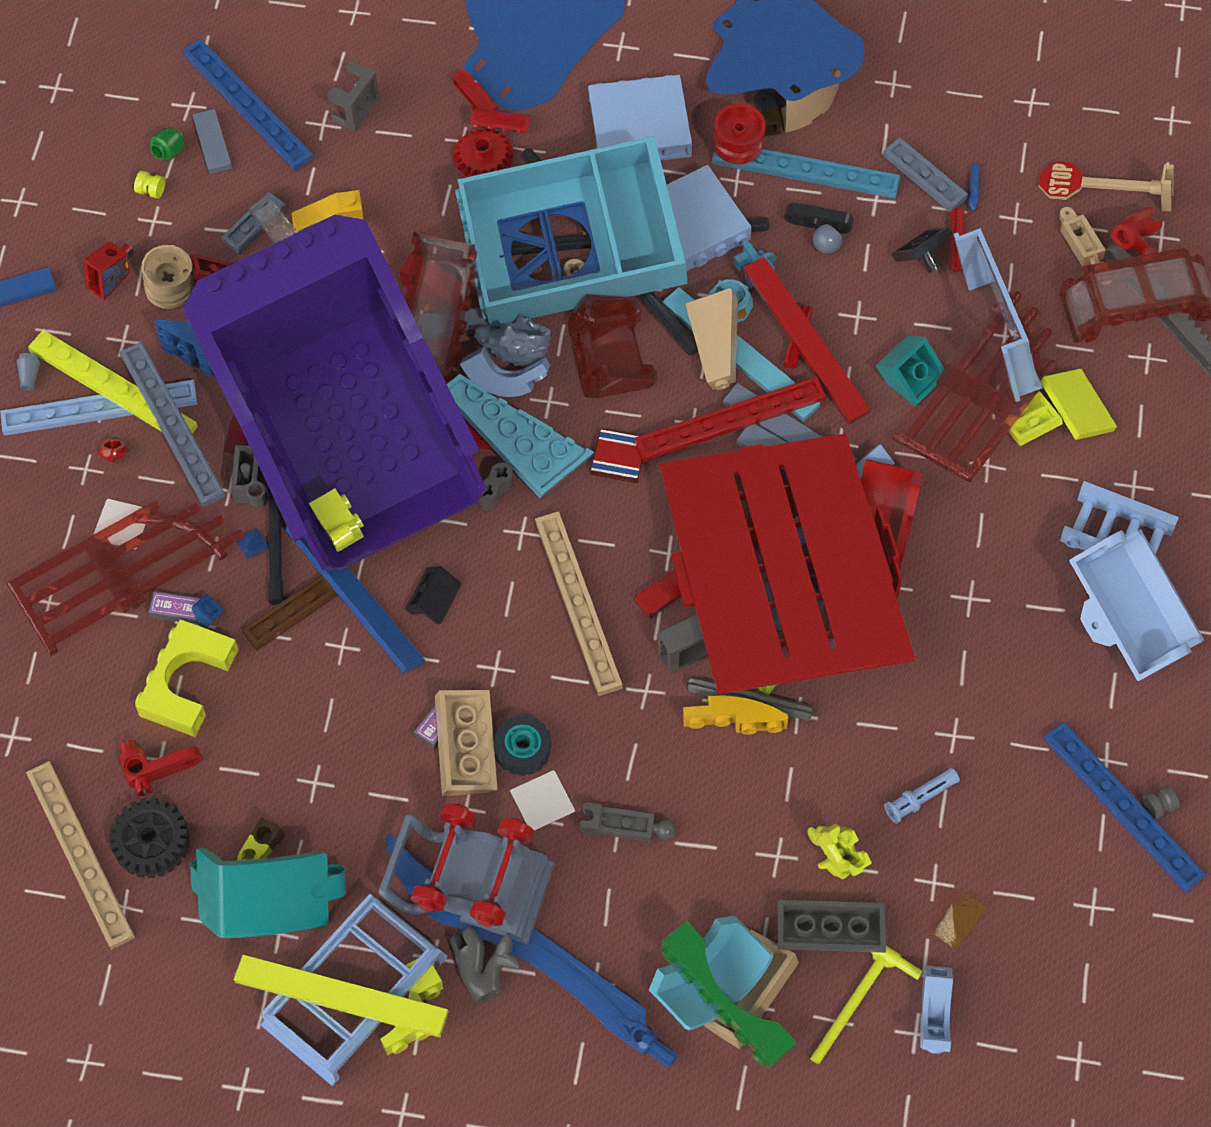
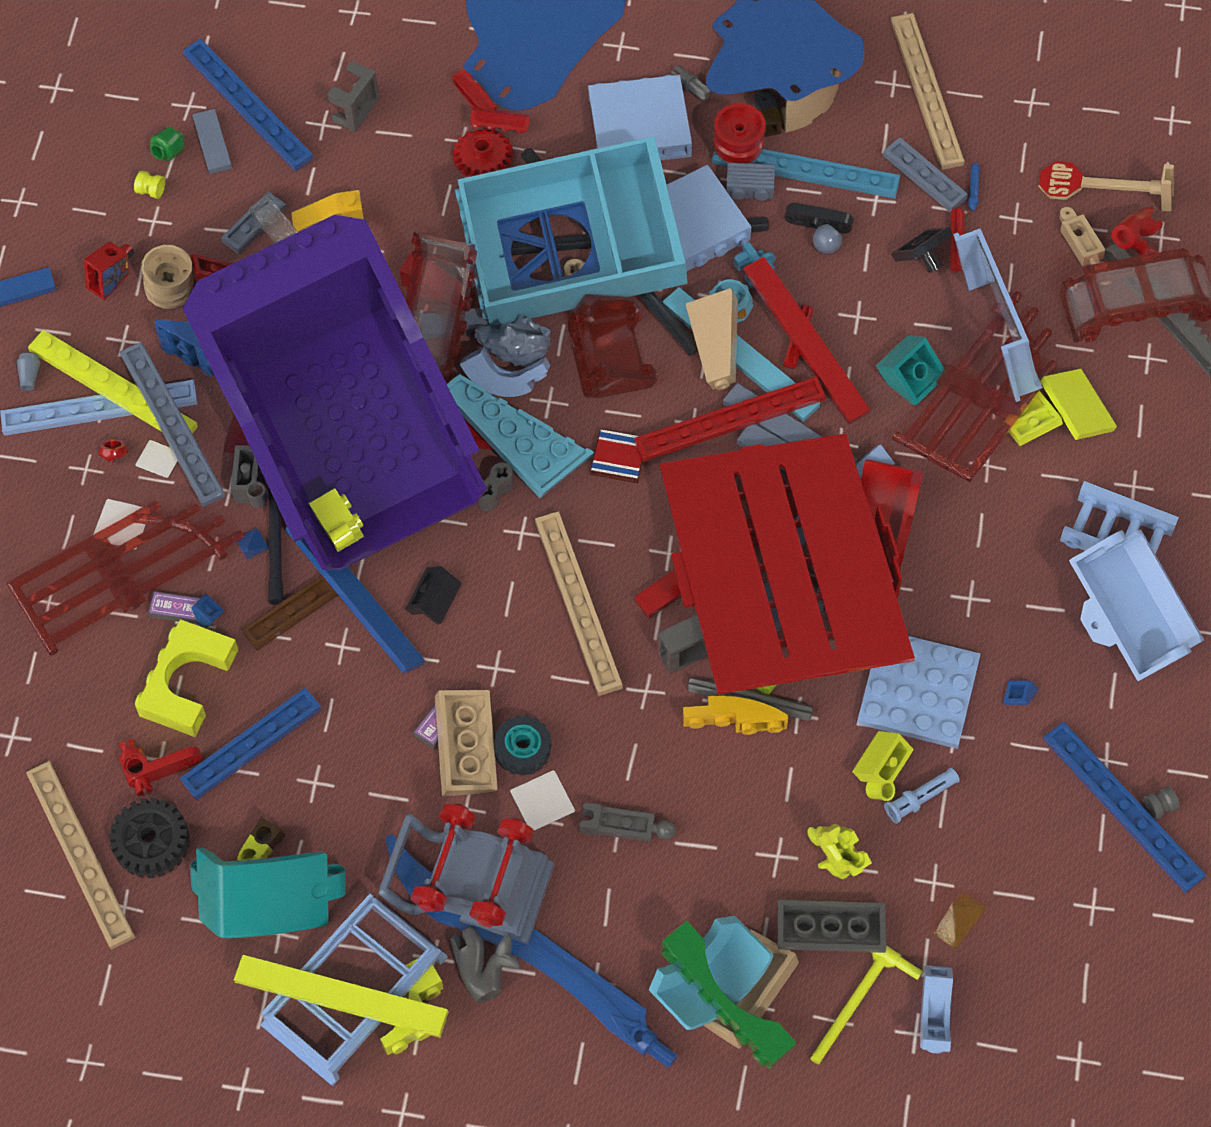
none -> white sticker [136,440,178,478]
none -> blue plate [180,688,322,801]
none -> dark grey axle [671,65,711,100]
none -> sand blue brick [726,163,775,201]
none -> neon yellow hinge [852,731,914,801]
none -> light blue plate [857,636,980,749]
none -> tan tile [891,13,964,170]
none -> blue slope [1003,680,1038,705]

